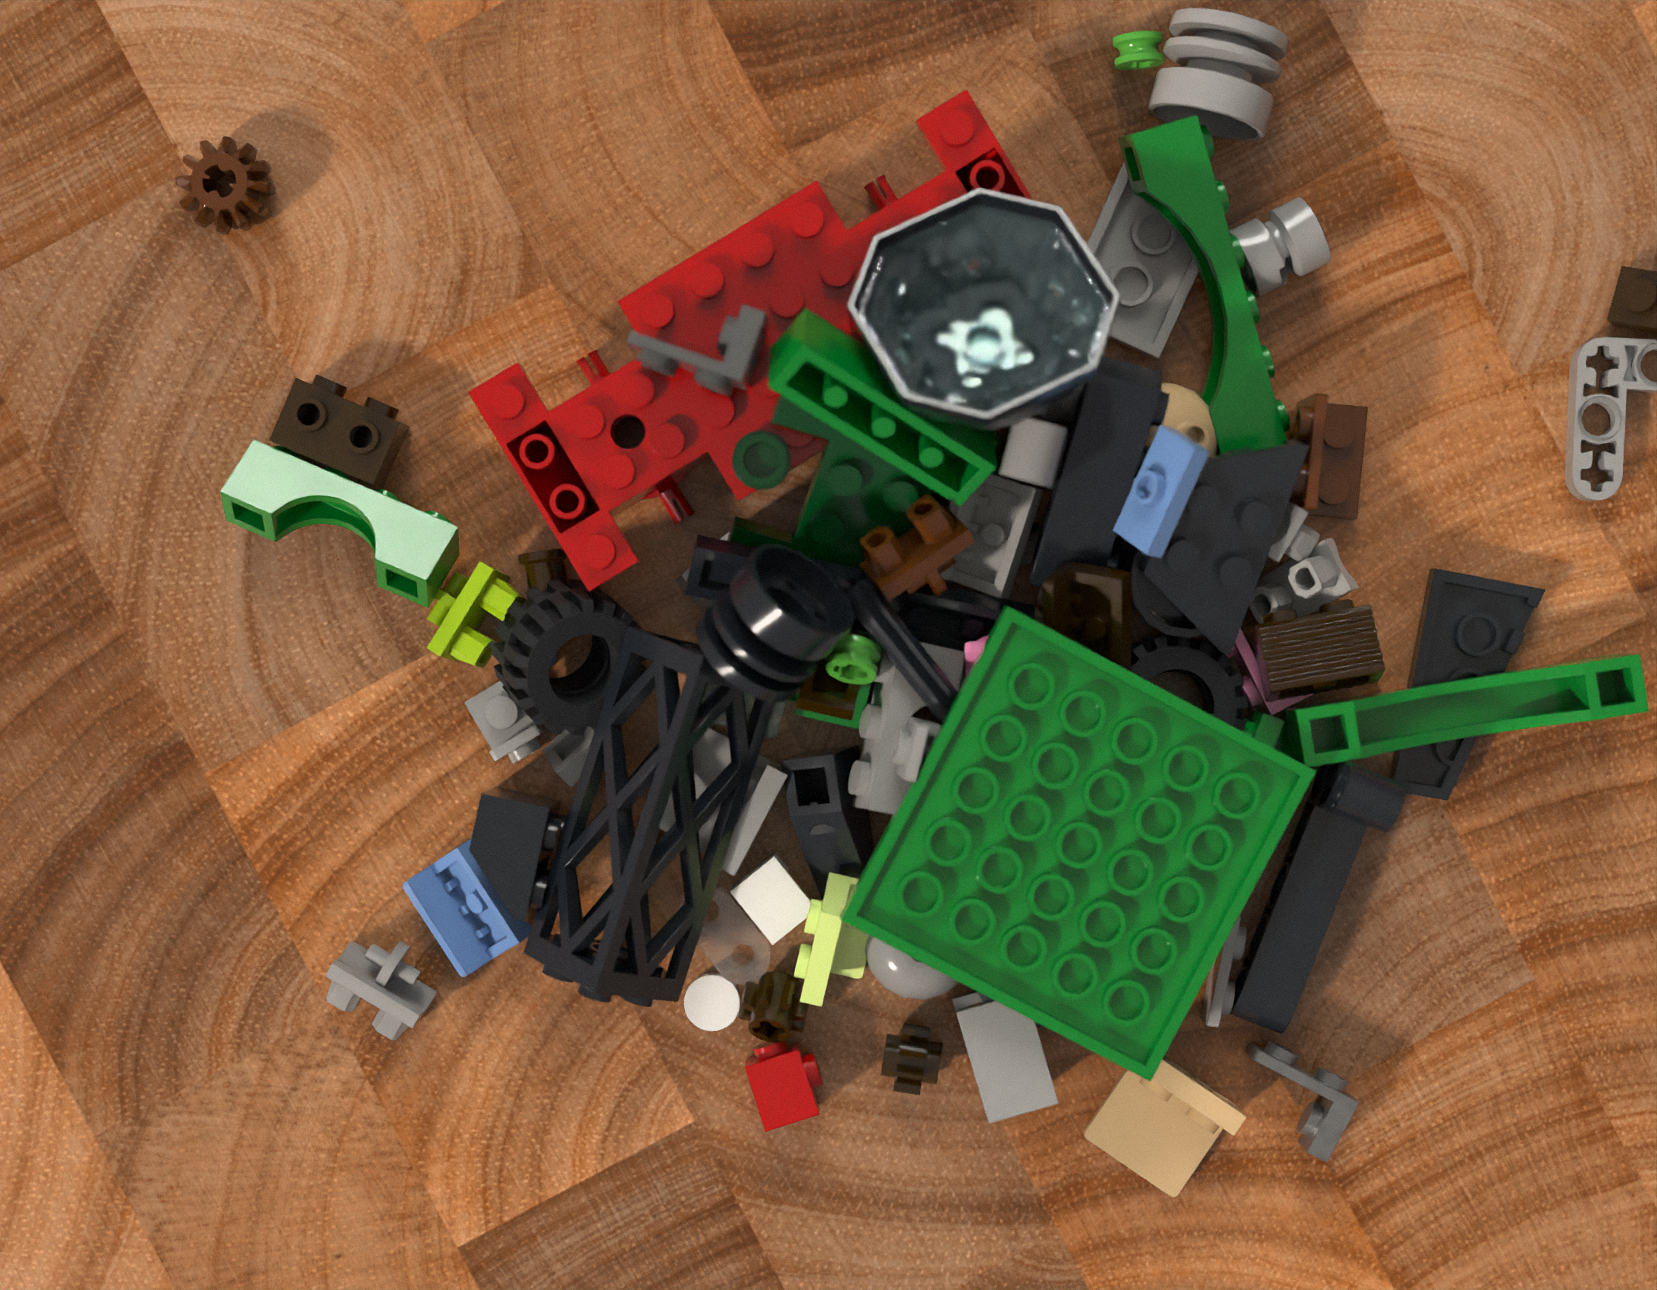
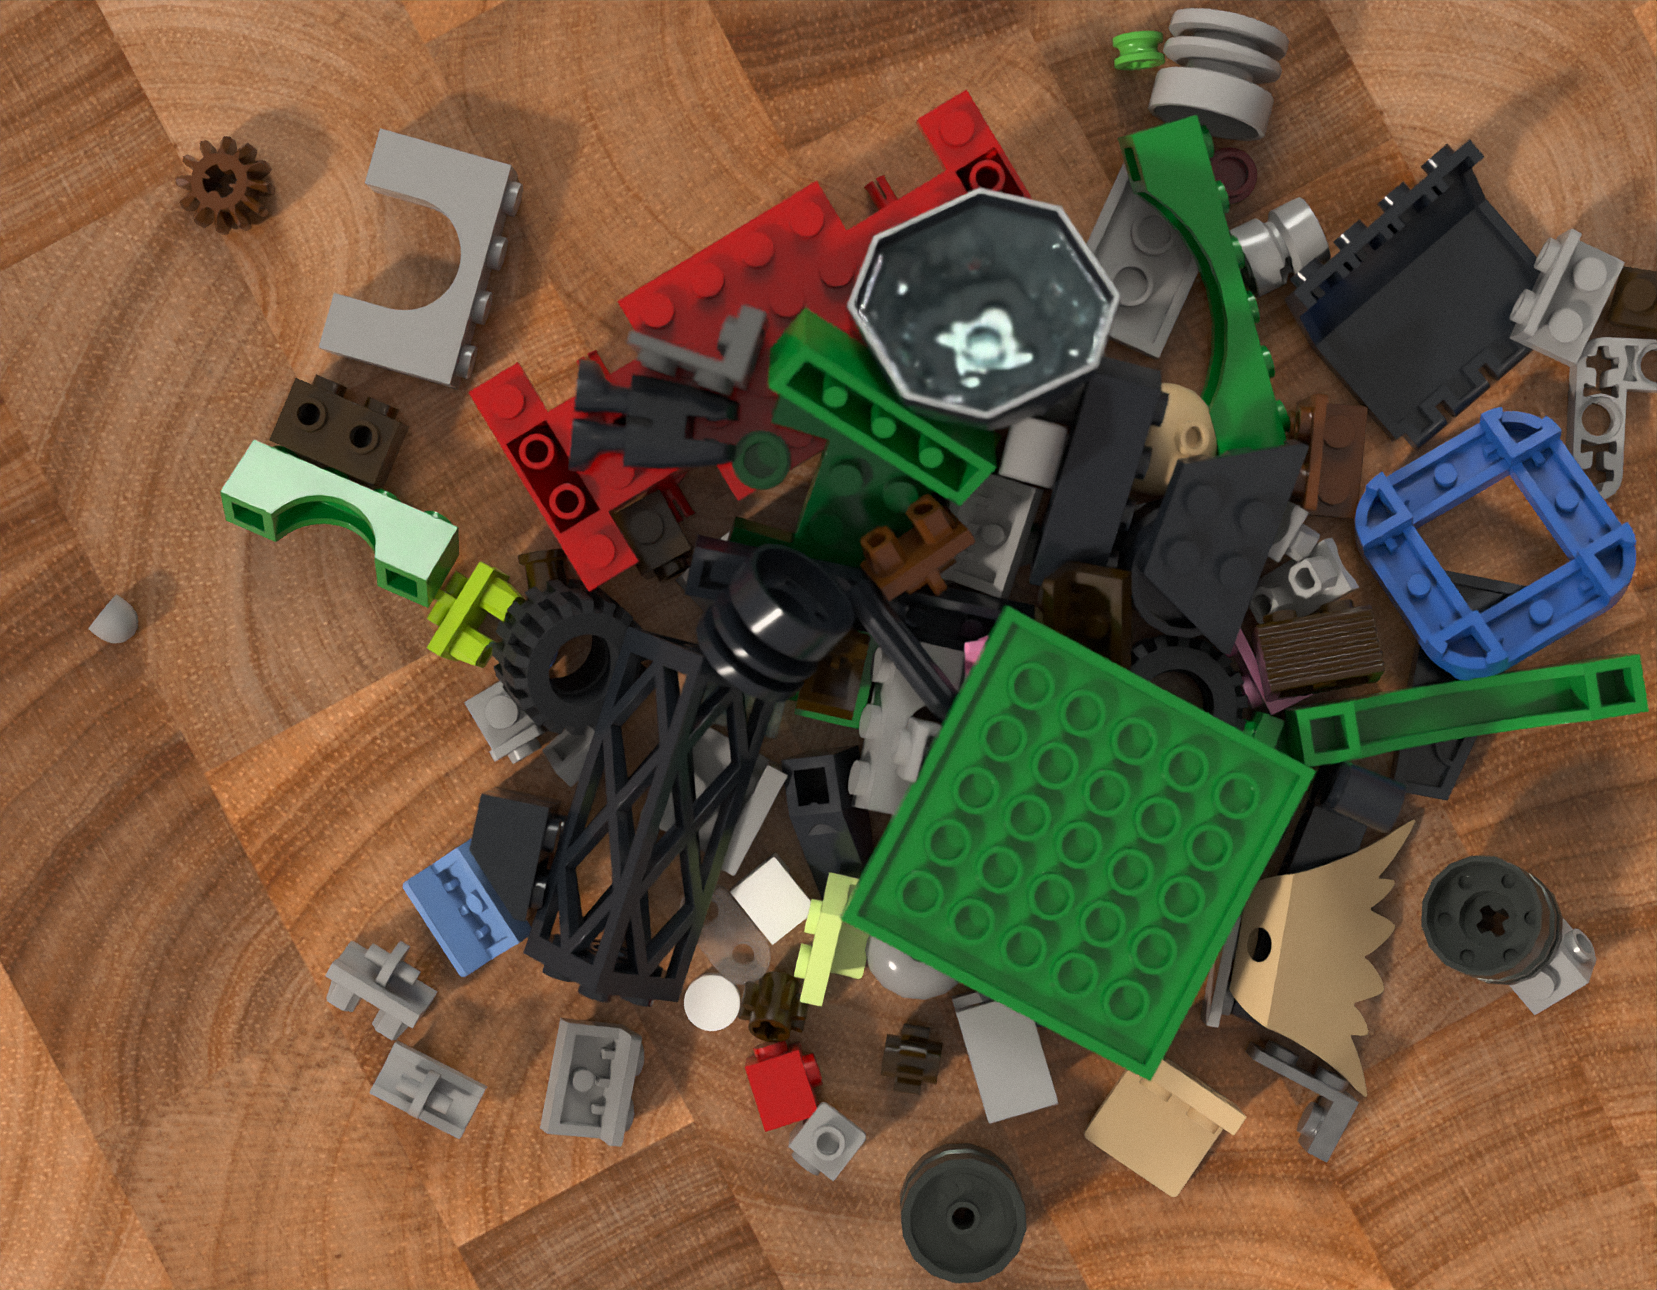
bright green bush [826,634,881,685] -> none
medium blue plate [1113,425,1210,558] -> none
none -> light grey hinge [88,594,138,643]
none -> light grey arch [319,128,523,390]
none -> light grey hips [369,1040,488,1139]
none -> light grey bracket [540,1018,644,1147]
none -> black piece [568,359,740,472]
none -> dark brown bracket [612,489,694,582]
none -> light grey bracket [788,1102,866,1181]
none -> pearl dark grey wheel [900,1143,1026,1283]
none -> dark red plate [1209,147,1257,205]
none -> tan piece [1230,819,1415,1097]
none -> black hinge [1284,139,1541,450]
none -> blue plate [1355,407,1637,681]
none -> pearl dark grey wheel [1421,856,1563,985]
none -> light grey bracket [1509,228,1625,367]
none -> light grey bracket [1509,918,1596,1015]

